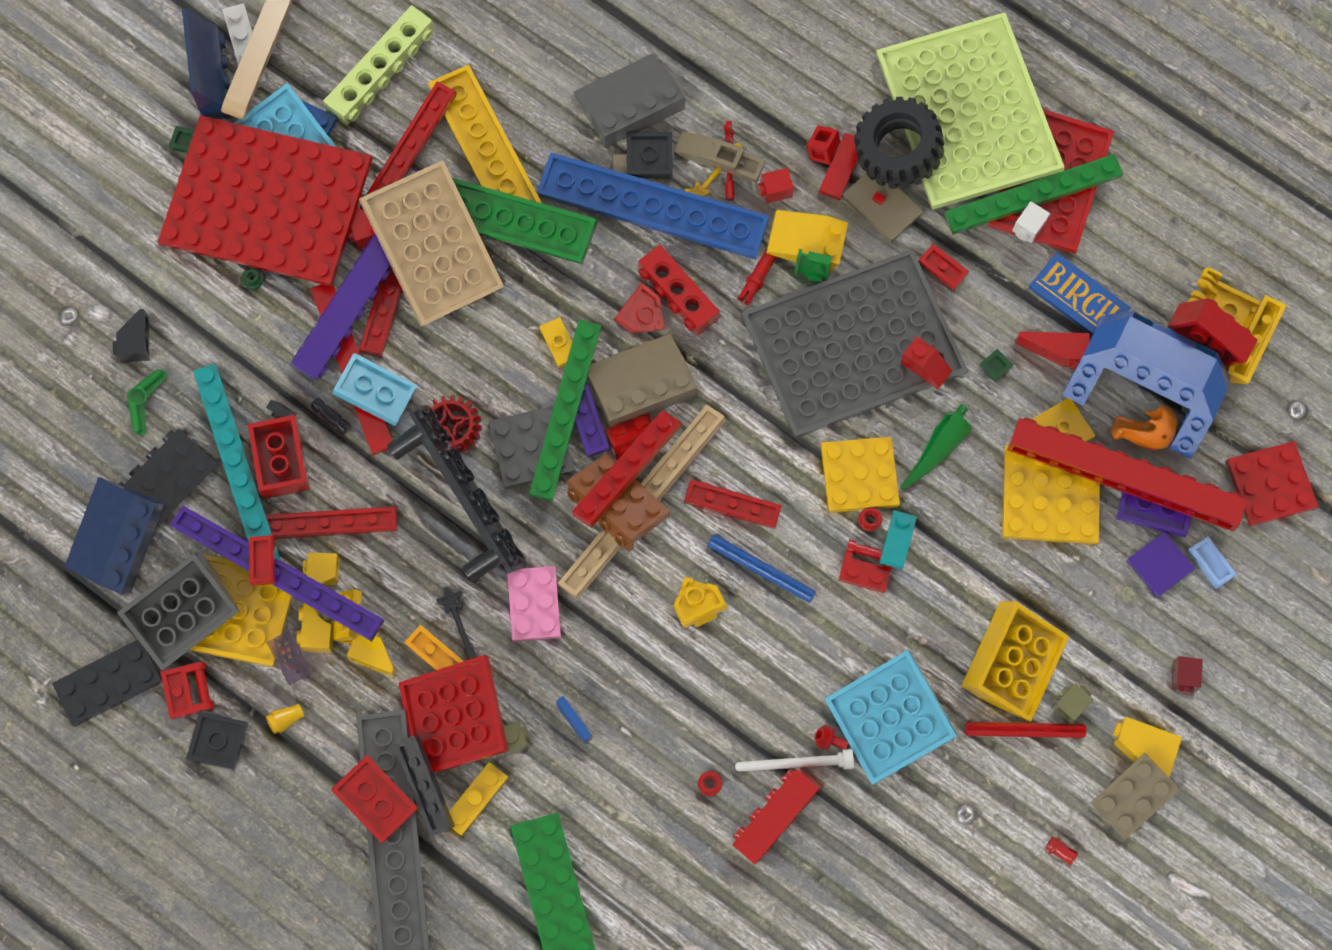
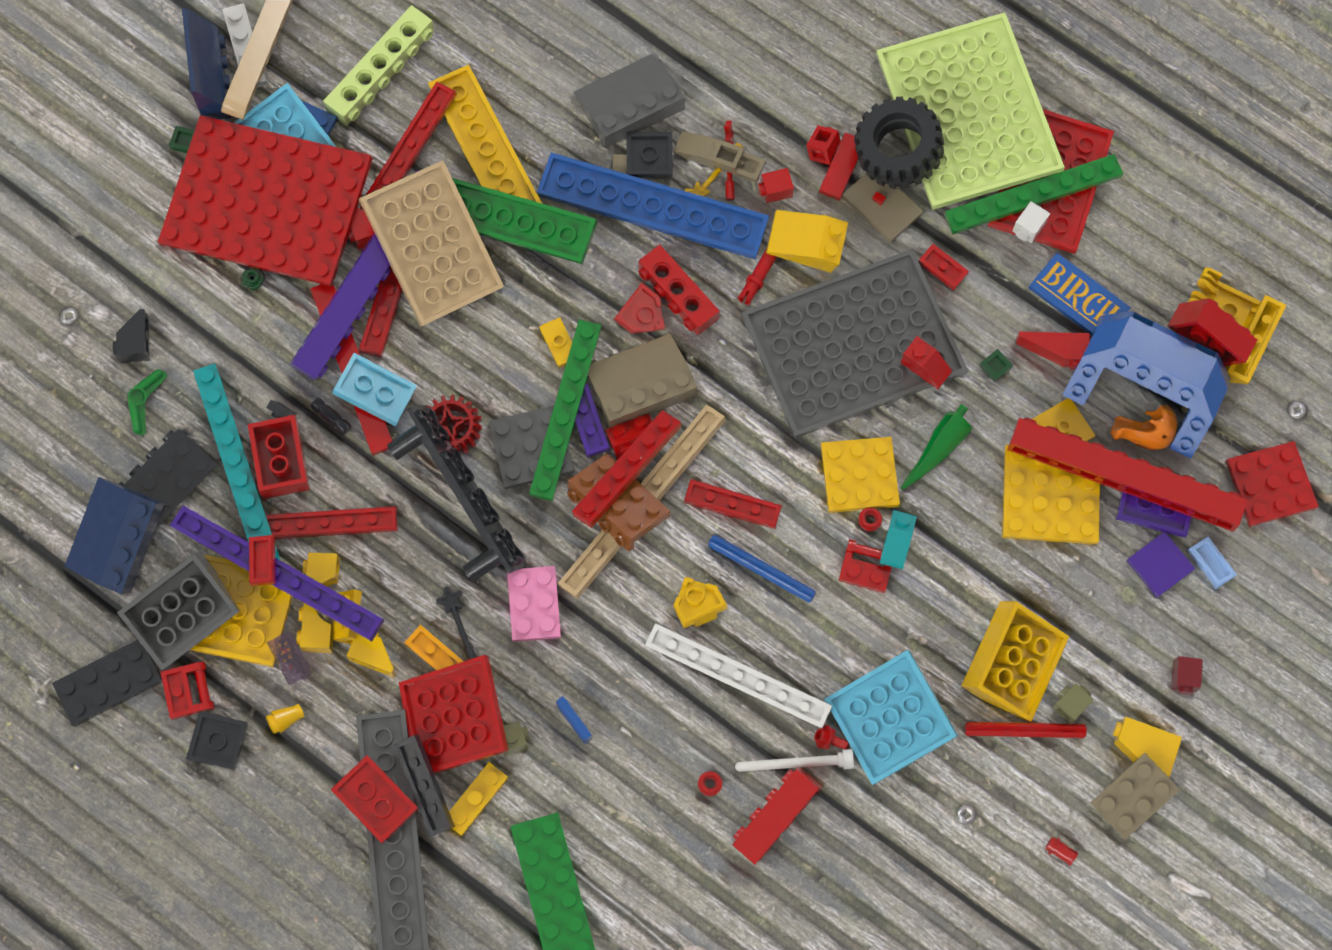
green plate [794,249,832,282] -> none
none -> white plate [645,623,832,728]

